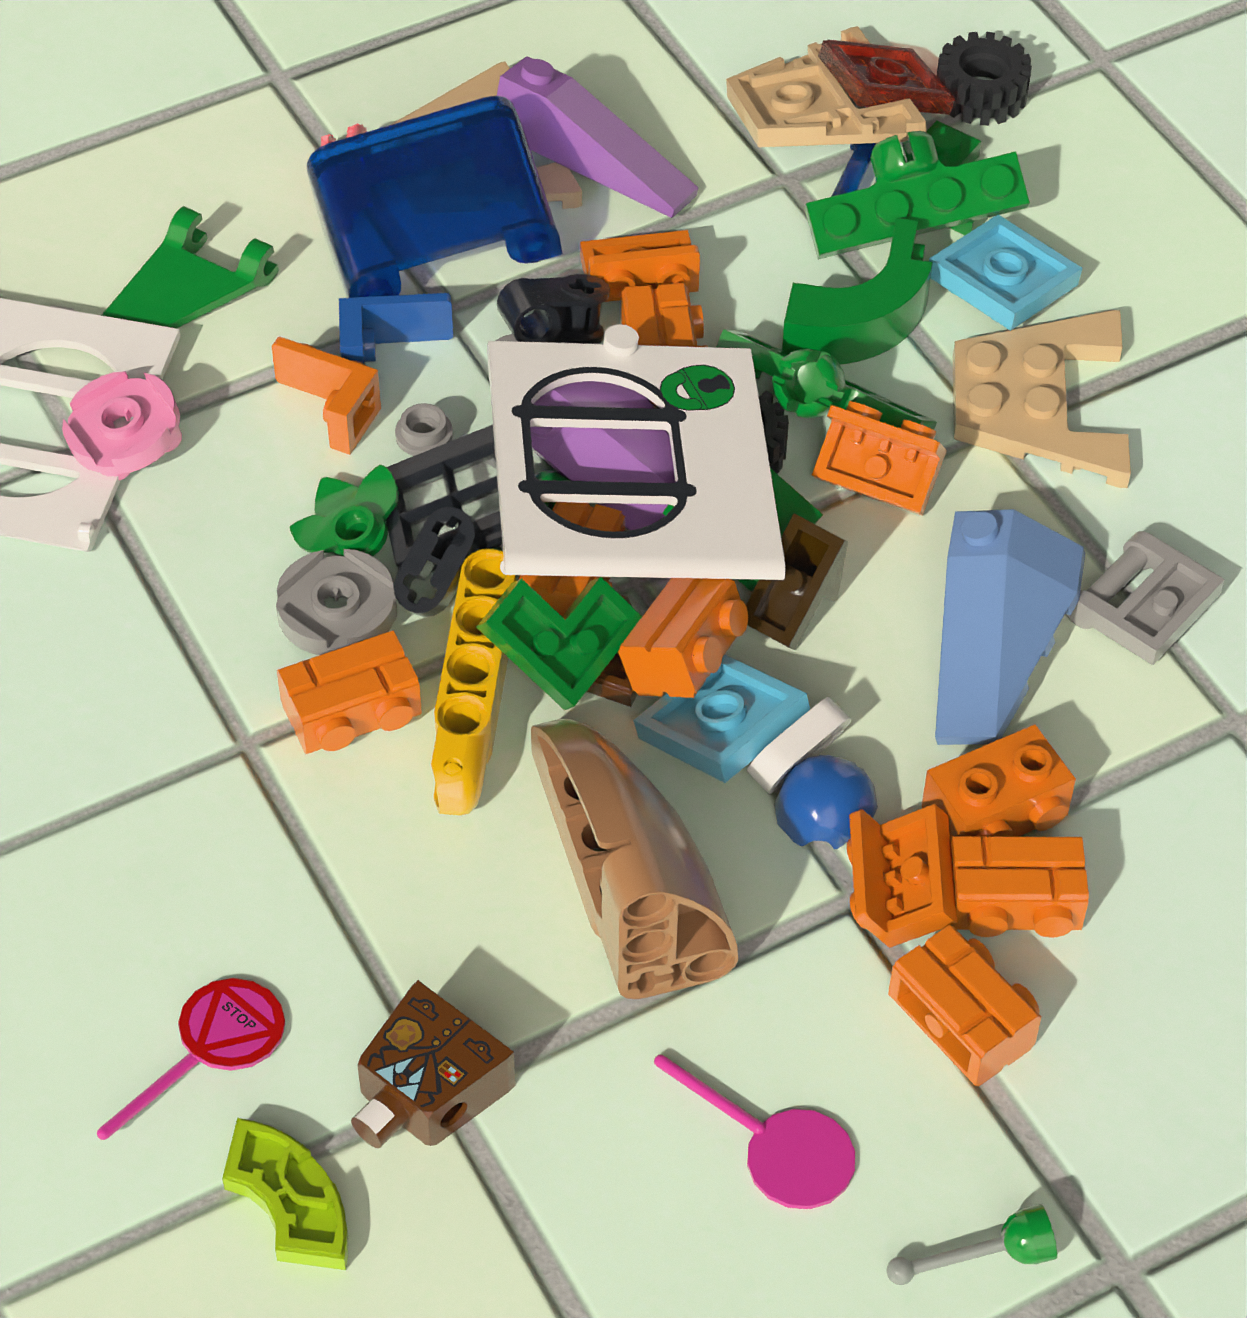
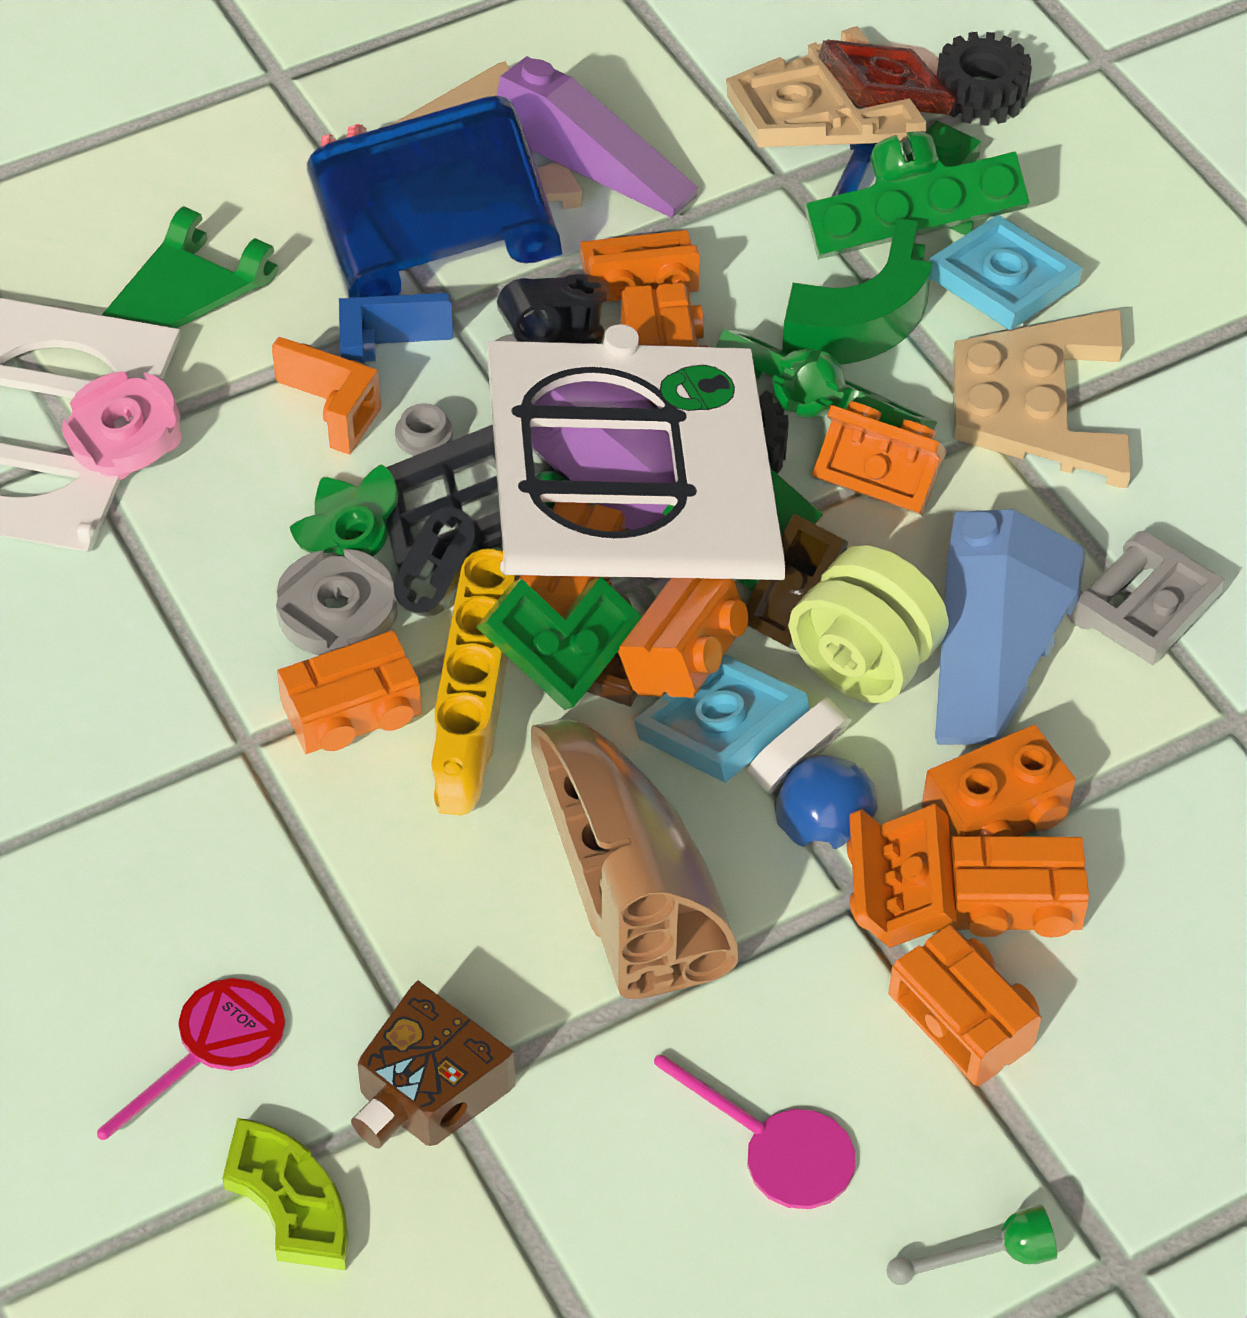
none -> yellowish green wheel [788,545,949,703]

